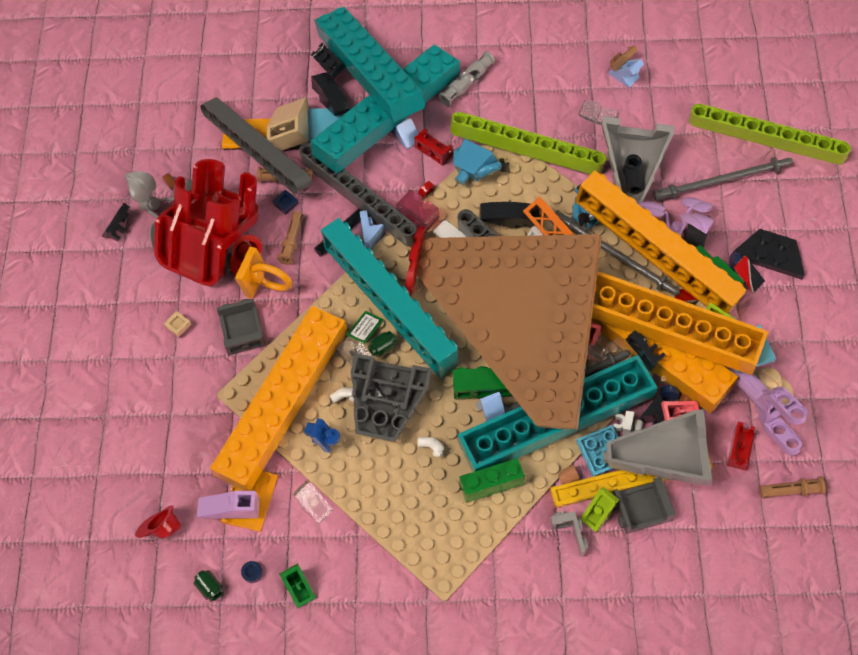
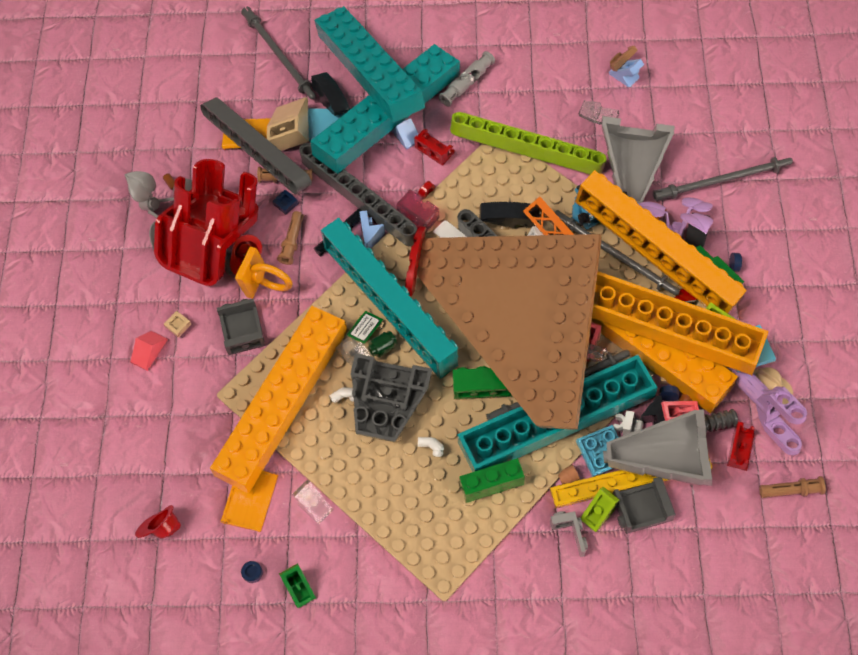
black plate [102,203,130,241] -> none
dark green brick [193,570,224,602] -> none
lavender slope [197,491,260,518] -> none
blue hips [304,418,340,453] -> none
black plate [310,43,346,79] -> none
dark azure torso [453,139,509,185] -> none
light blue slope [476,392,505,421] -> none
black piece [623,154,643,194] -> none
black plate [625,330,665,371] -> none
lime beam [689,104,851,165] -> none
black wing [733,229,804,280] -> none
sticker [734,256,765,293] -> none
none -> coral slope [130,331,168,371]
none -> dark grey bar [241,6,316,100]
none -> dark grey piece [705,409,738,433]

